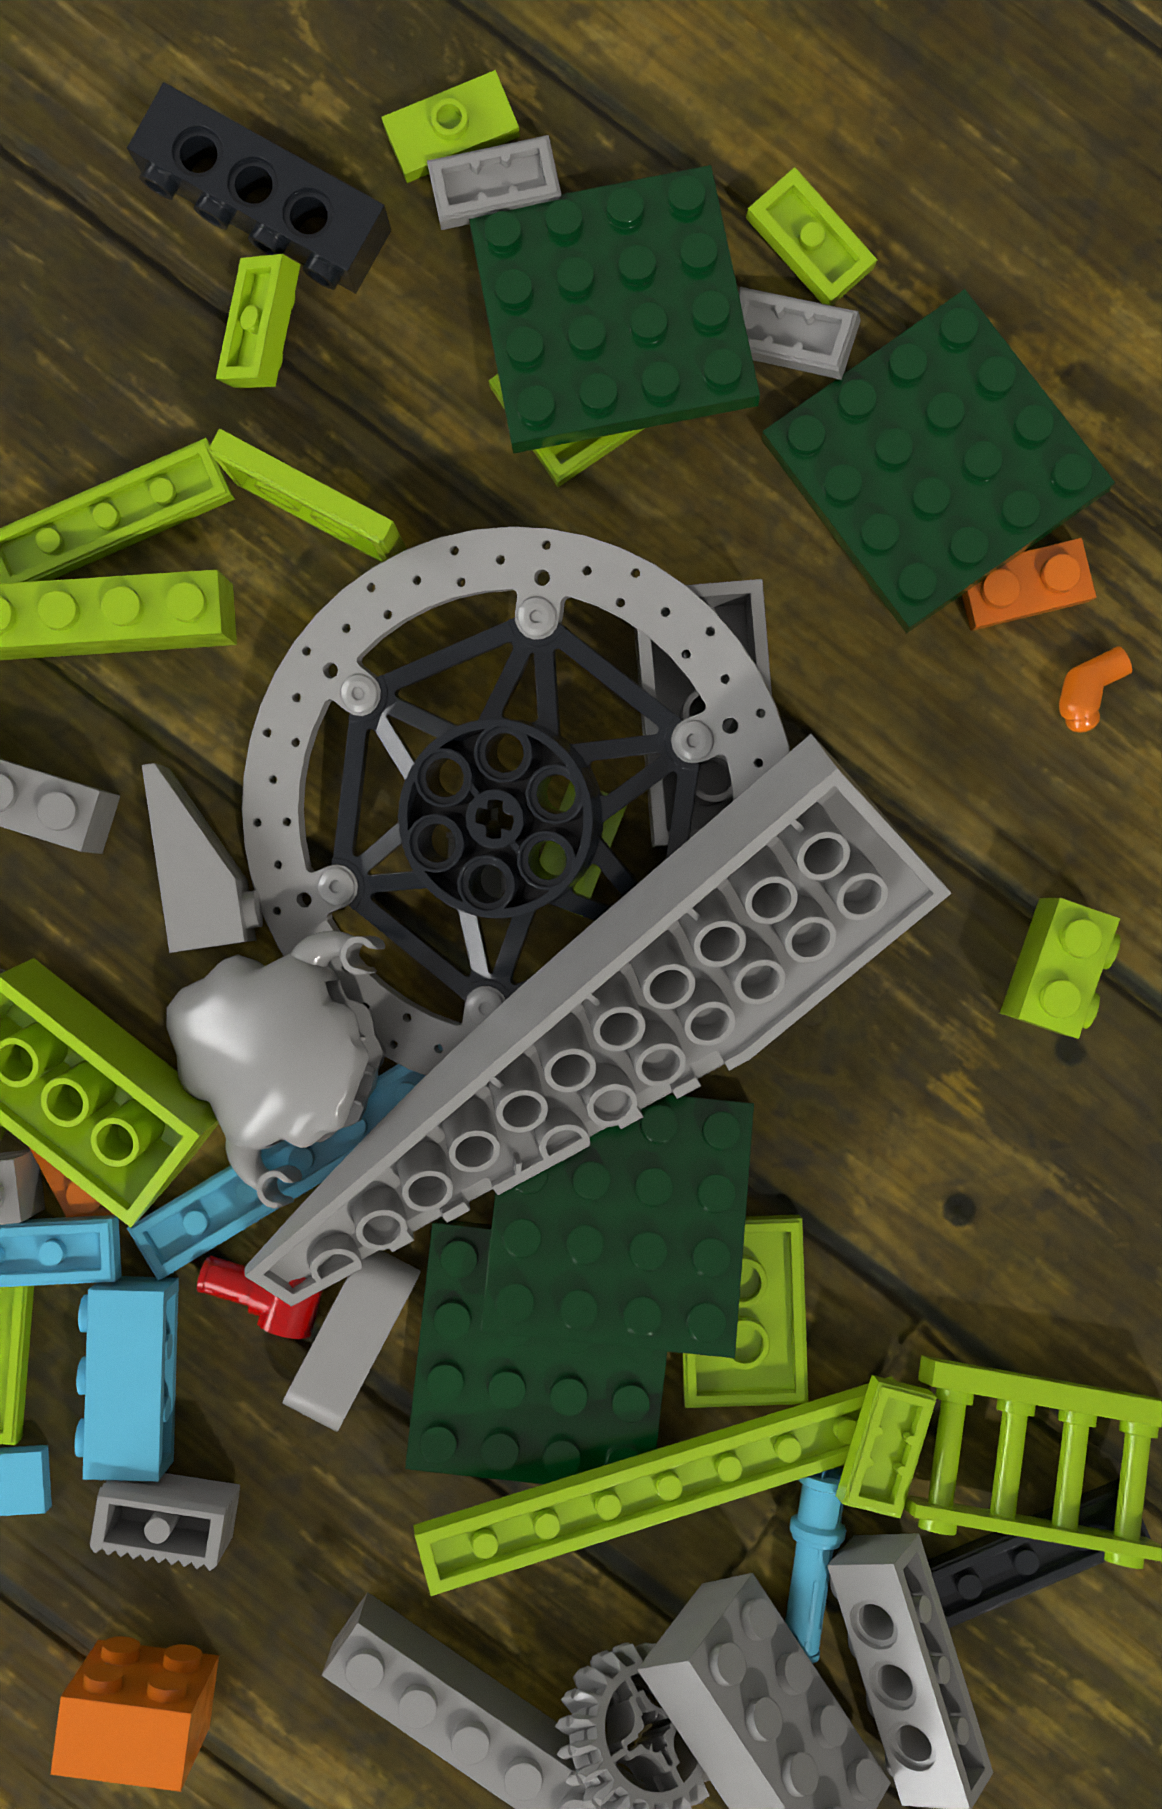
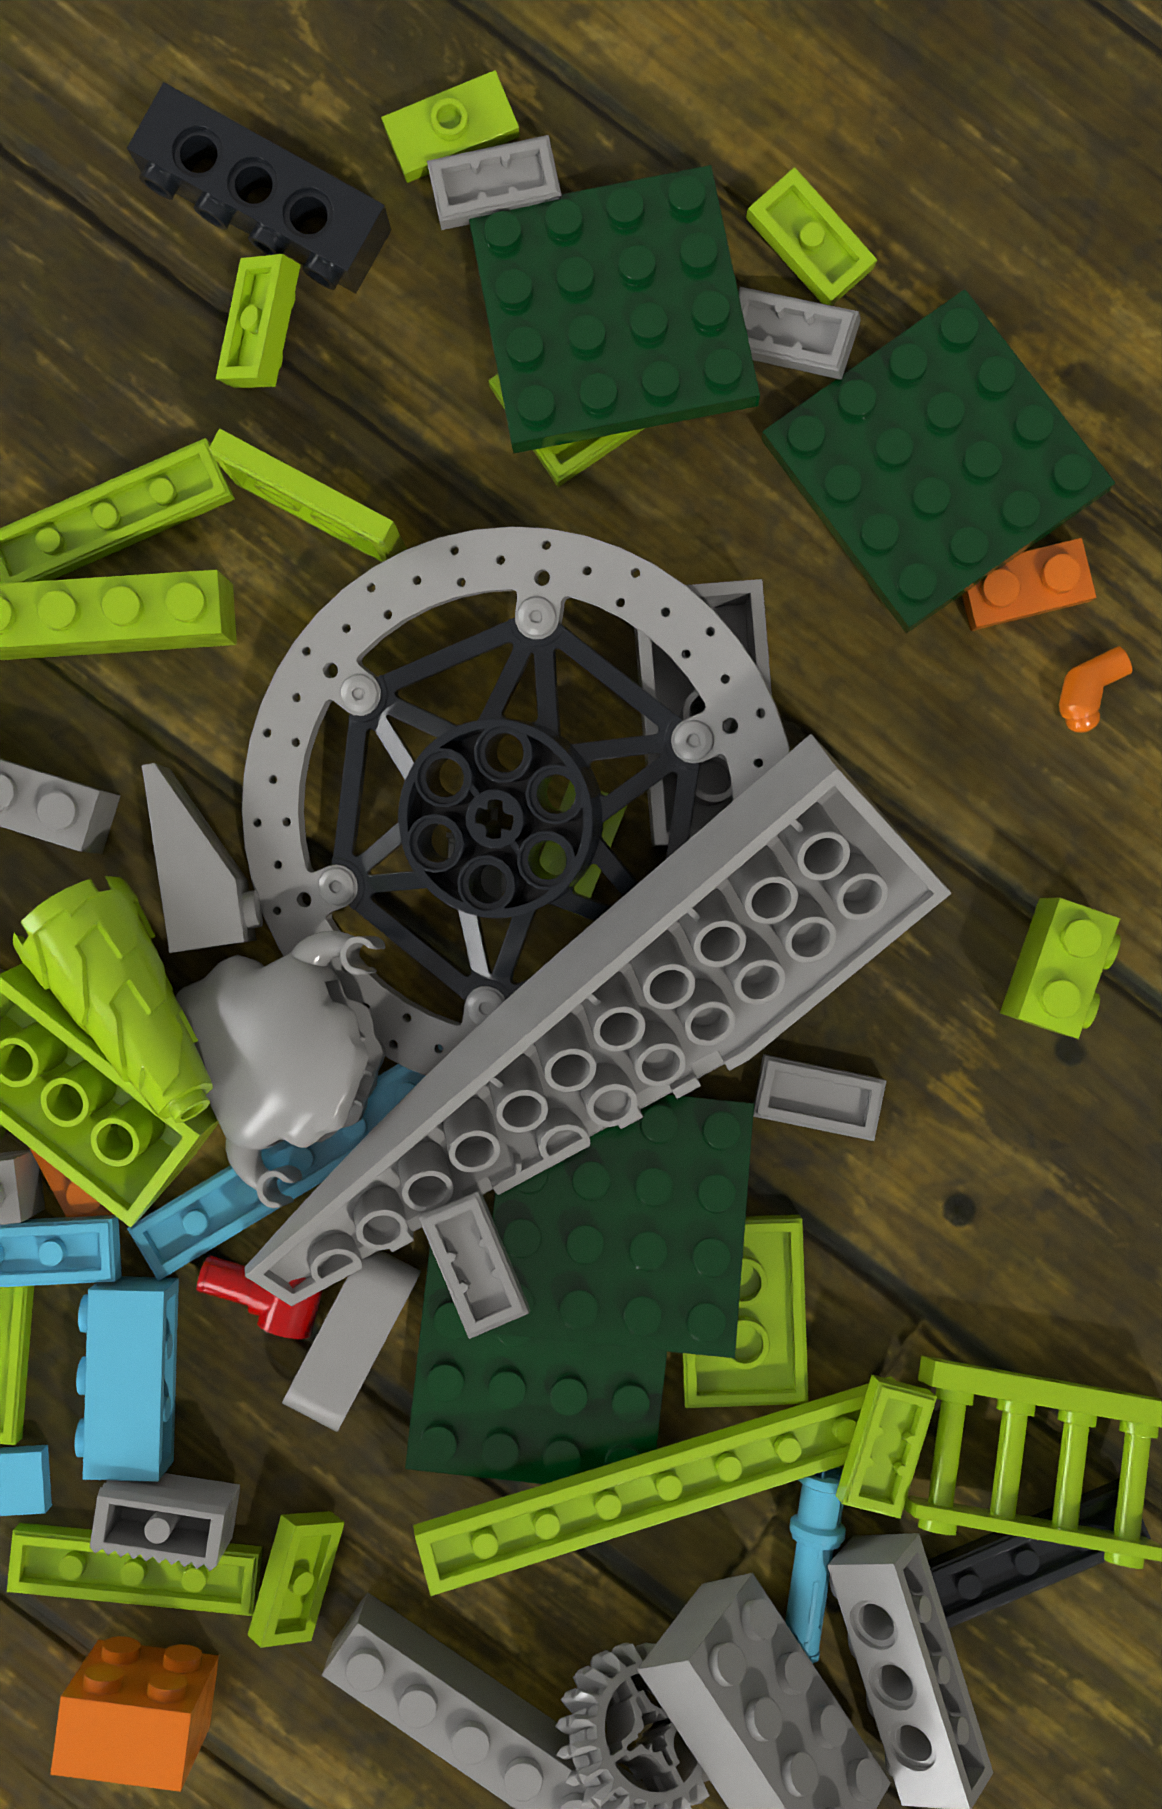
none -> lime tile [7,1522,263,1616]
none -> lime cone [13,876,213,1123]
none -> lime plate [248,1511,345,1648]
none -> light grey plate [419,1190,531,1339]
none -> light grey tile [753,1054,886,1141]

